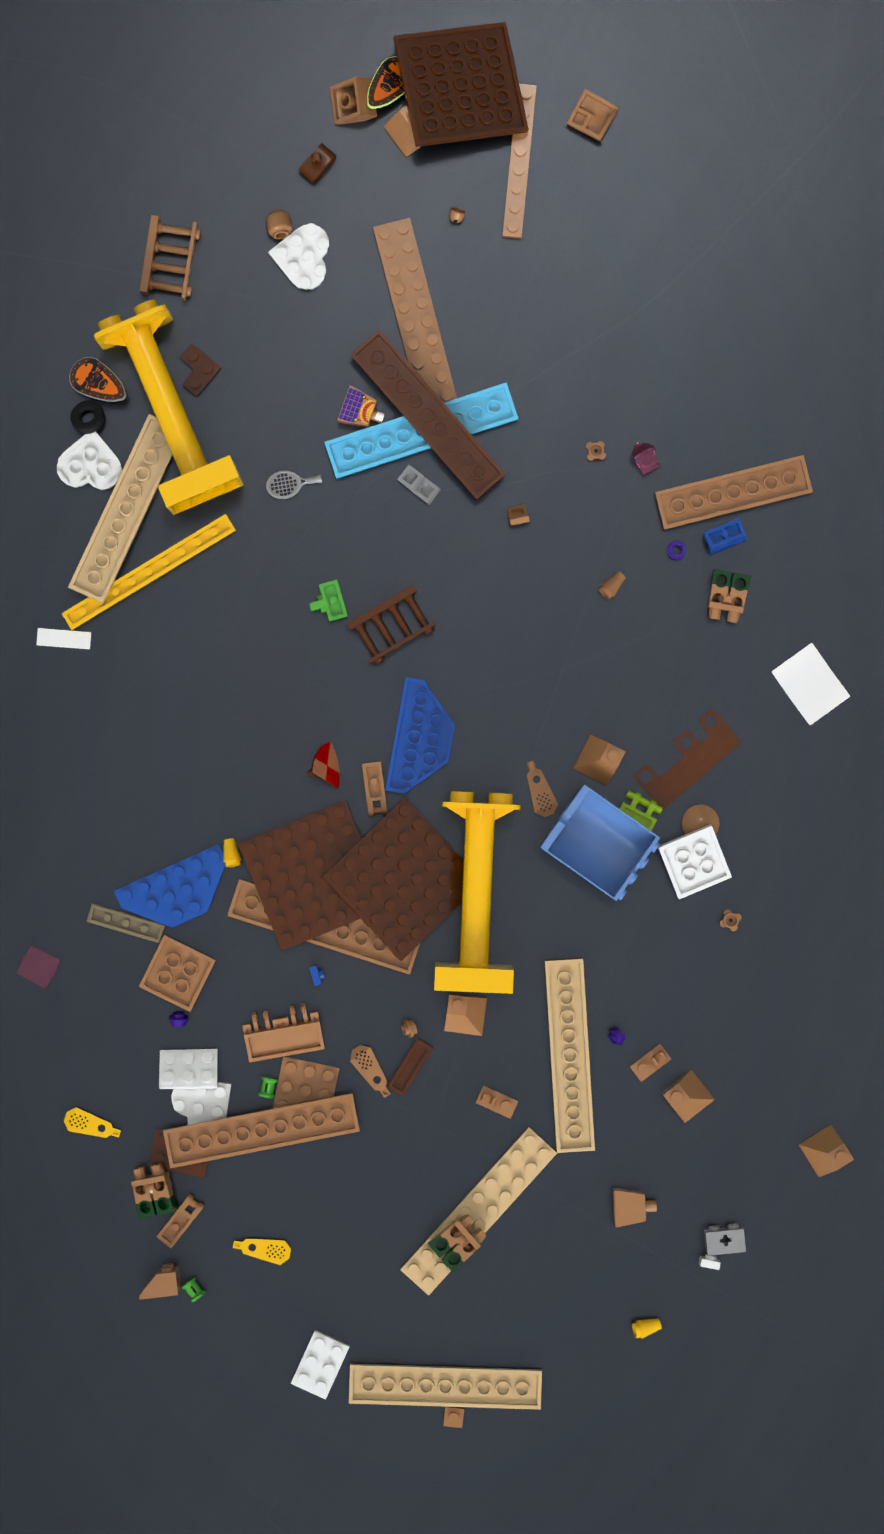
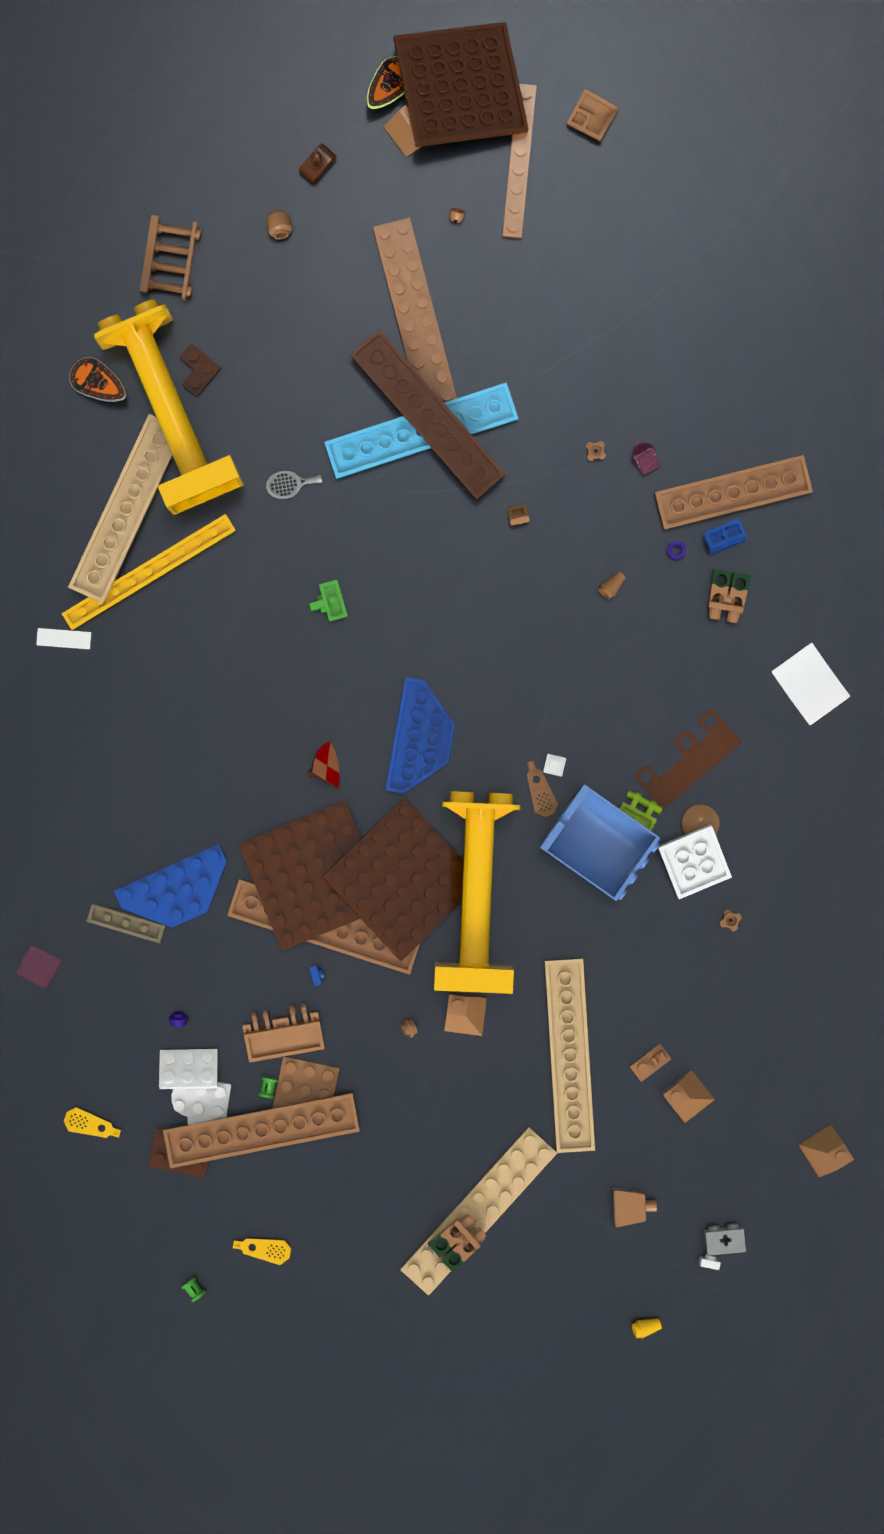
white plate [57,431,122,490] -> none
black tyre [70,400,105,434] -> none
medium nougat hips [131,1162,179,1219] -> none
medium nougat plate [139,935,216,1012] -> none
medium nougat slope [139,1263,181,1300] -> none
medium nougat plate [156,1194,205,1248] -> none
yellow cone [223,838,242,867] -> none
white plate [268,223,329,290] -> none
white plate [291,1330,350,1399] -> none
medium nougat slope [330,76,377,125] -> none
torso [337,386,385,428] -> none
reddish brown fence [347,585,436,665] -> none
tan plate [349,1363,542,1410] -> none
medium nougat piece [350,1045,391,1098] -> none
medium nougat plate [362,761,388,817] -> none
reddish brown plate [387,1037,434,1096] -> none
light grey slope [397,465,441,505] -> none
medium nougat plate [443,1407,464,1428] -> none
medium nougat plate [475,1085,518,1119] -> none
medium nougat slope [573,734,626,786] -> none
dark purple plate [608,1027,626,1045] -> none
none -> white plate [543,754,566,777]

